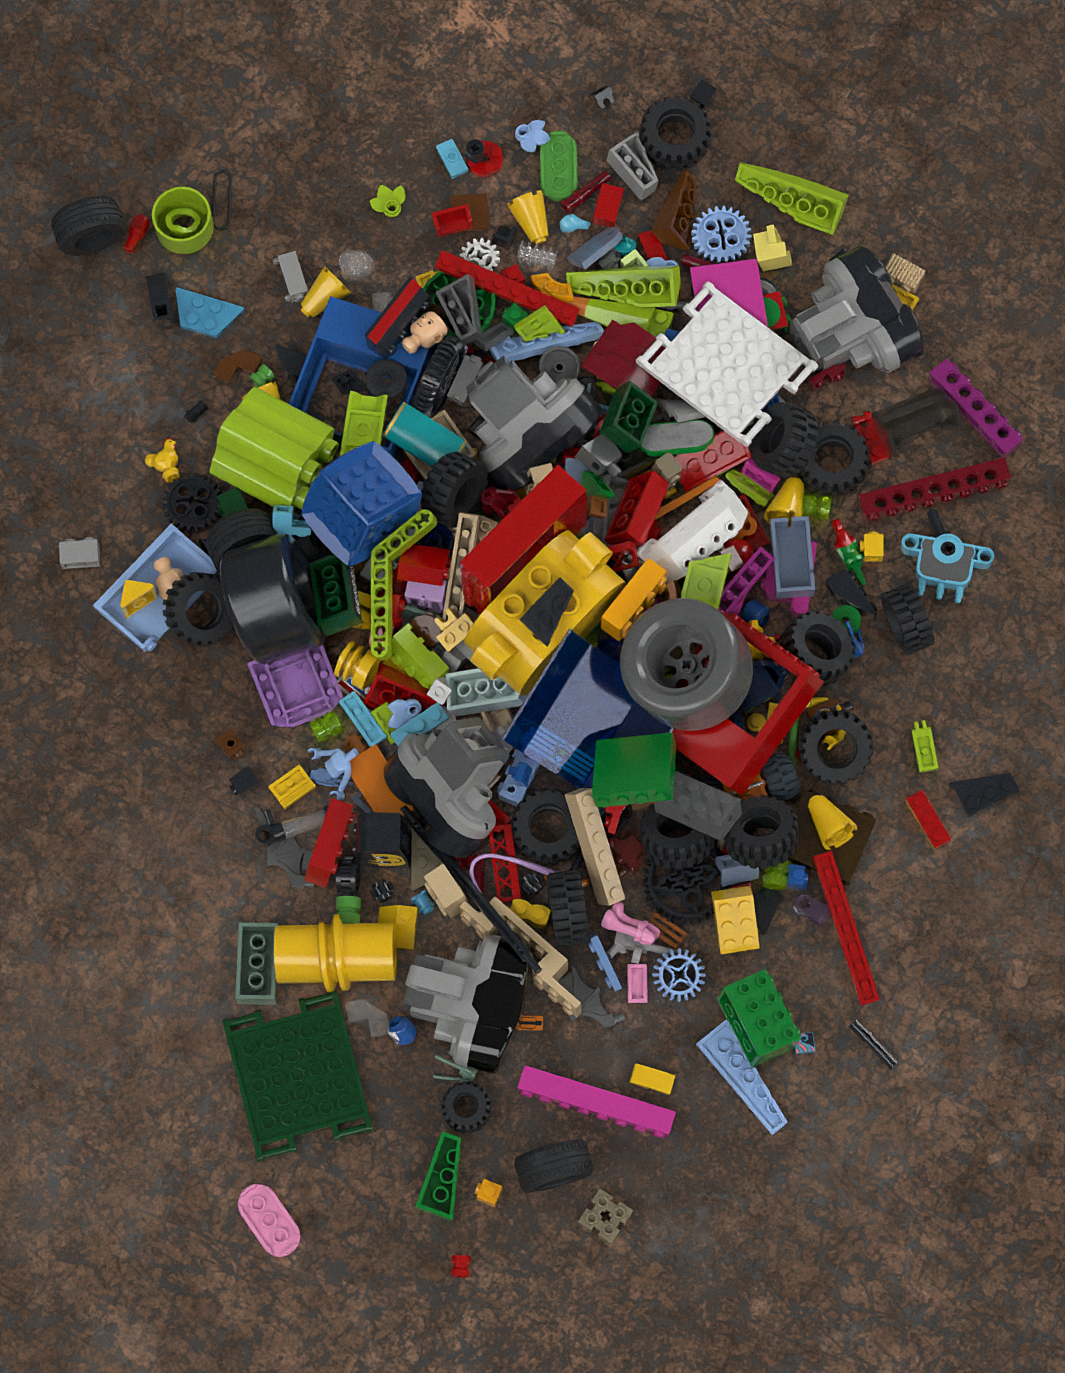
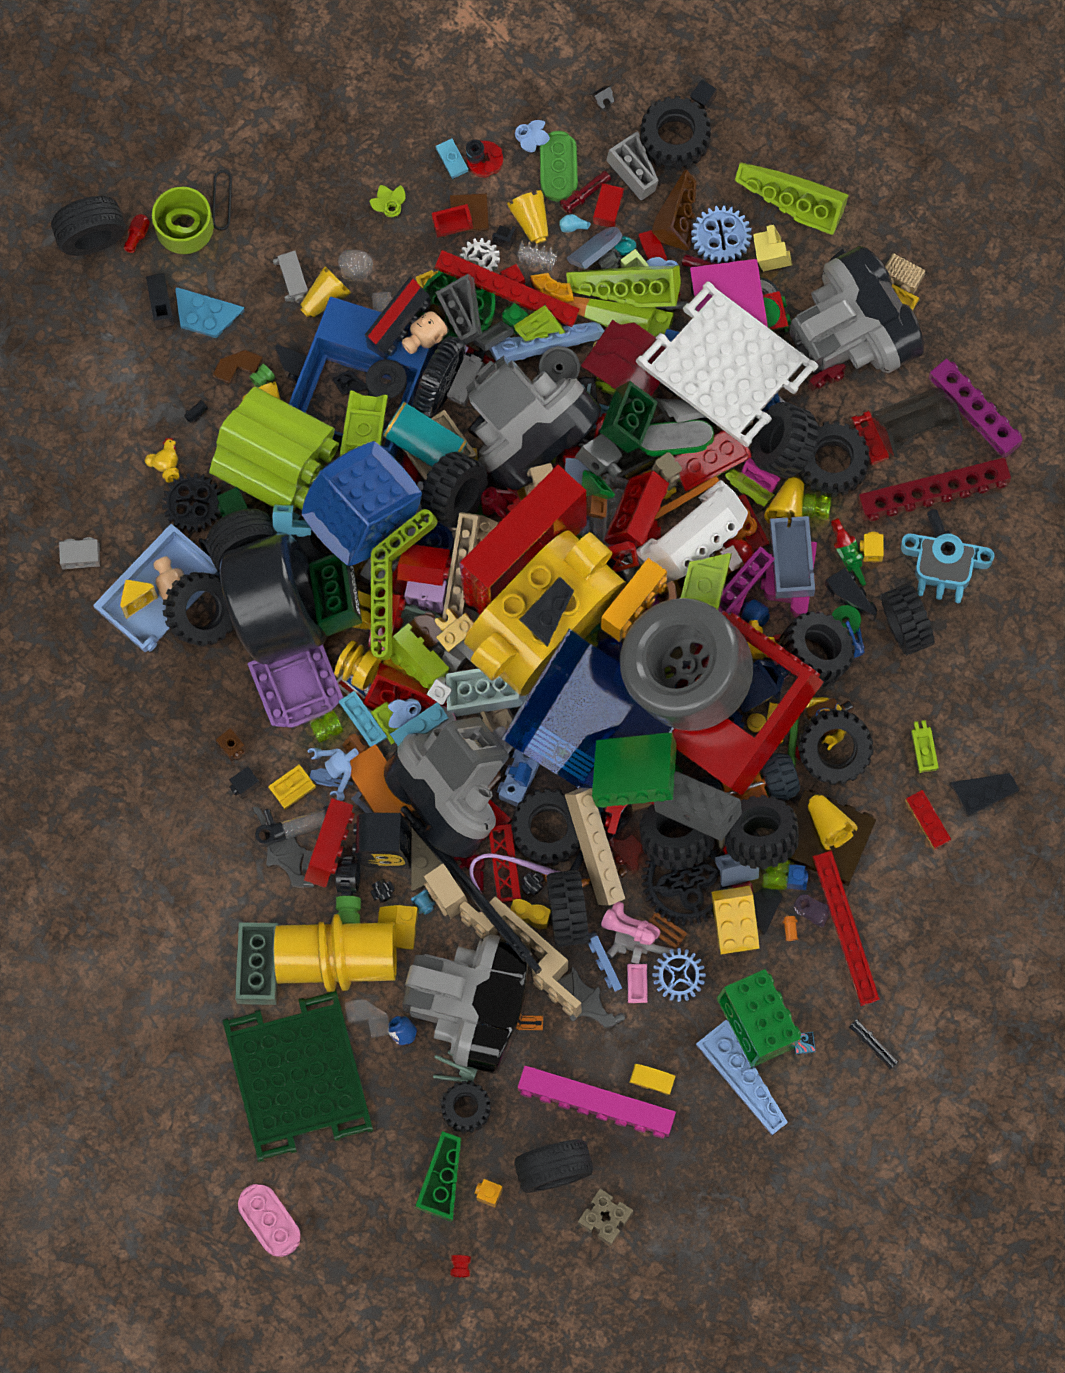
none -> orange pin [782,916,798,941]

